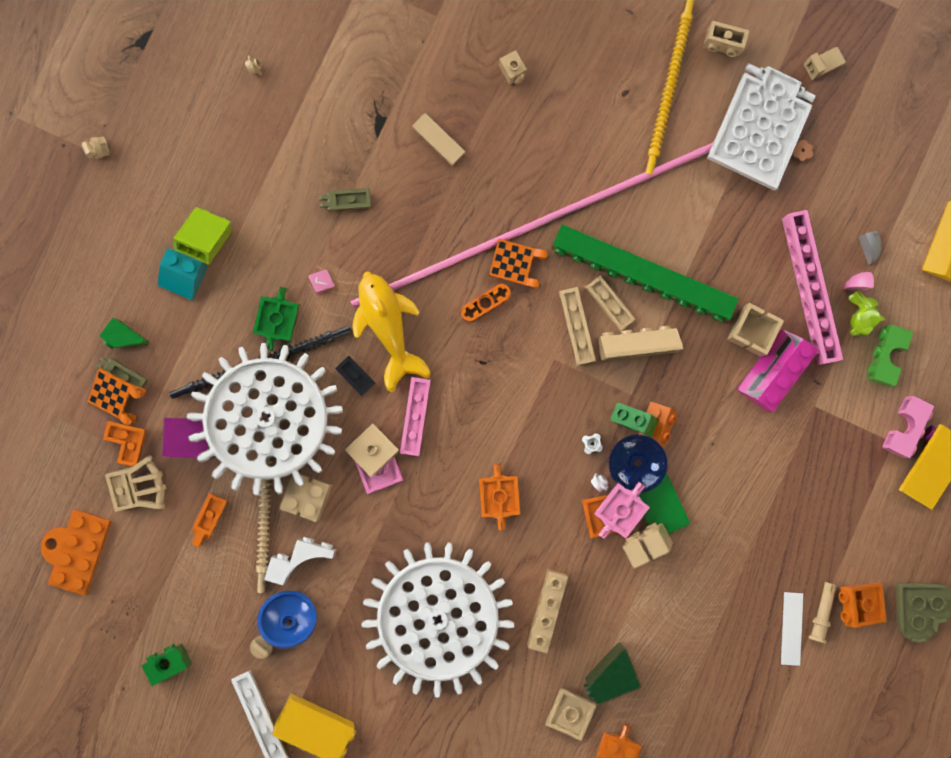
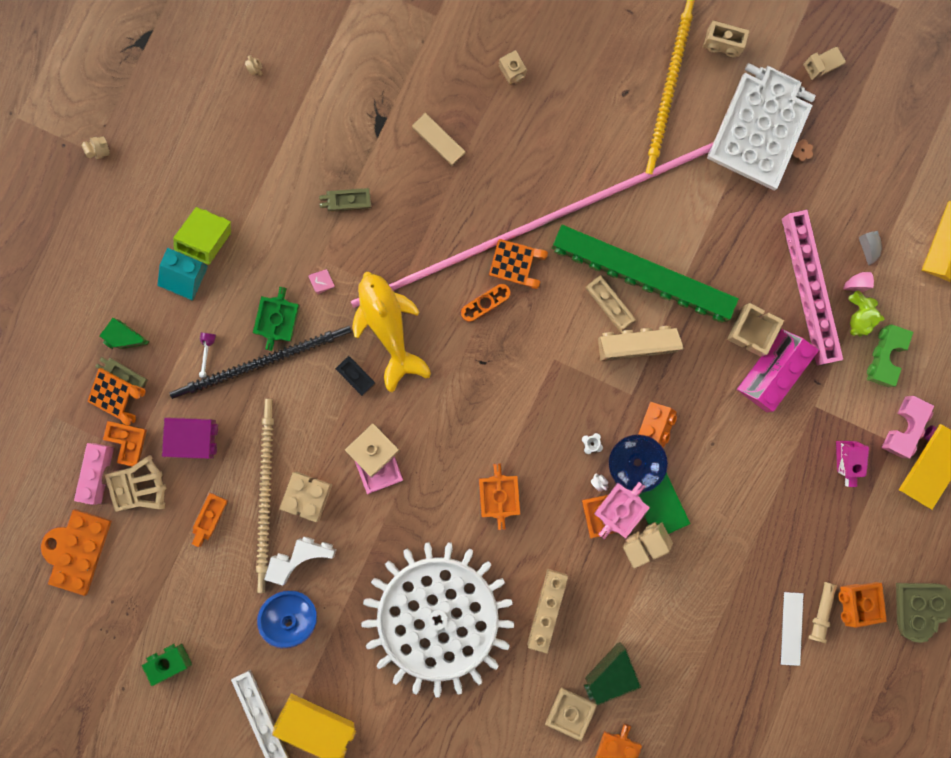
white gear [187,343,343,496] -> none
tan piece [250,635,273,659] -> none
bright pink plate [400,377,431,456] -> none
tan plate [559,287,596,366] -> none
green brick [610,402,659,438] -> none
none -> bright pink arch [74,443,114,505]
none -> hinge [199,332,216,378]
none -> dark pink torso [836,441,869,487]

